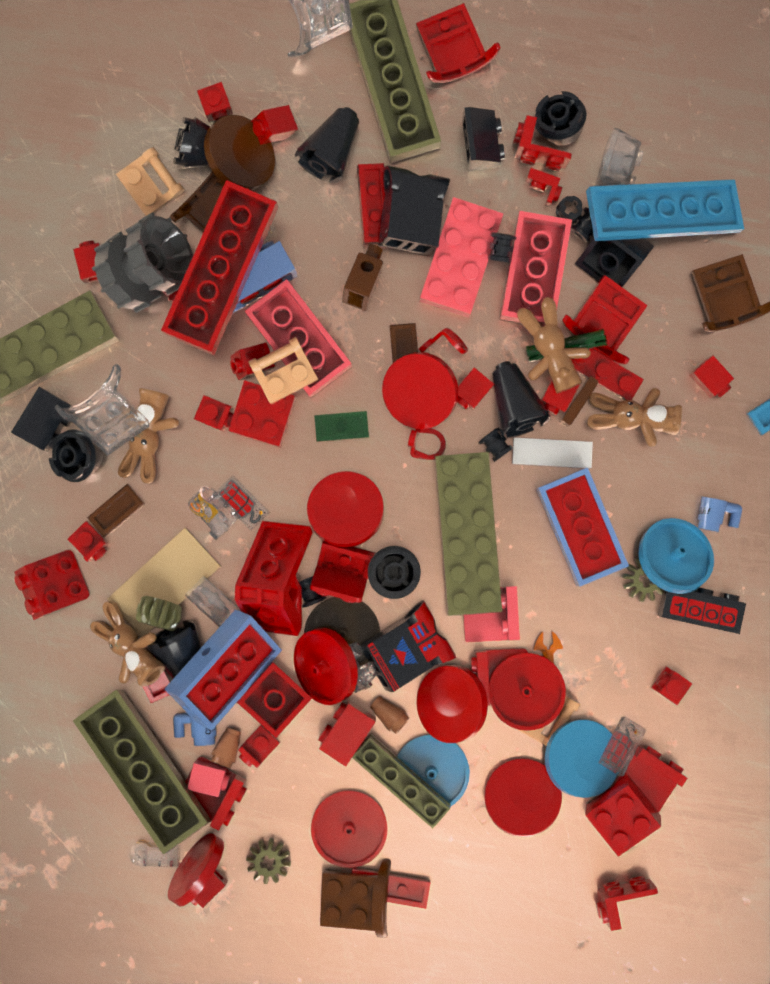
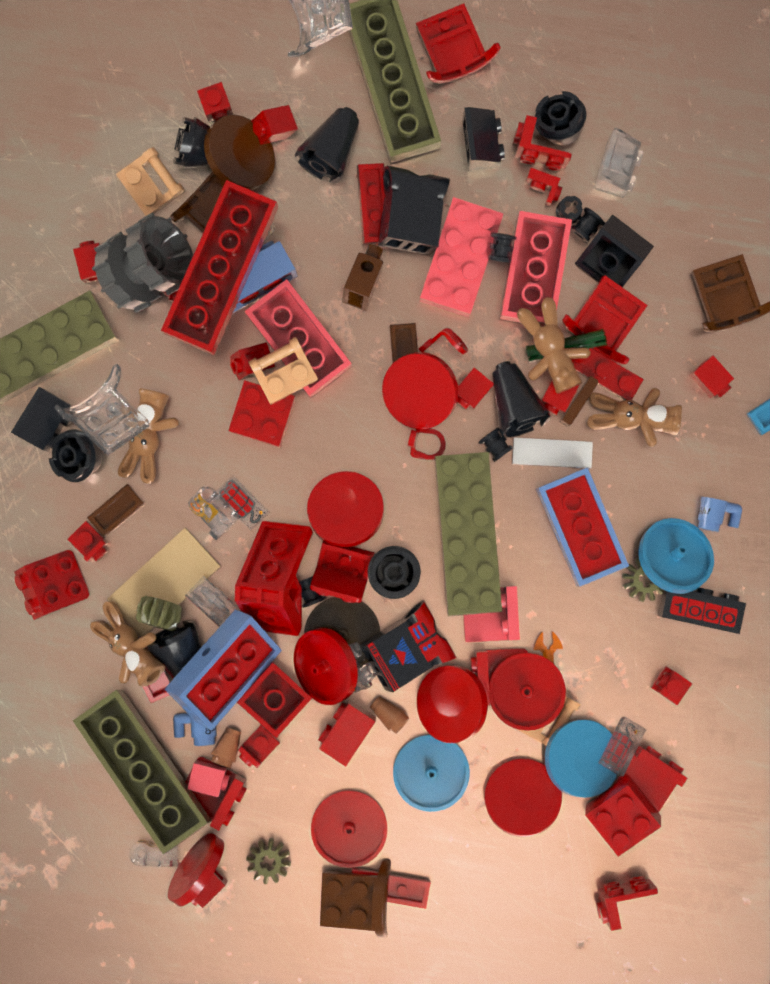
red bracket [194,395,234,432] -> none
clear green plate [314,411,369,442] -> none
olive brick [352,733,451,829] -> none
dark azure plate [586,179,744,241] -> none

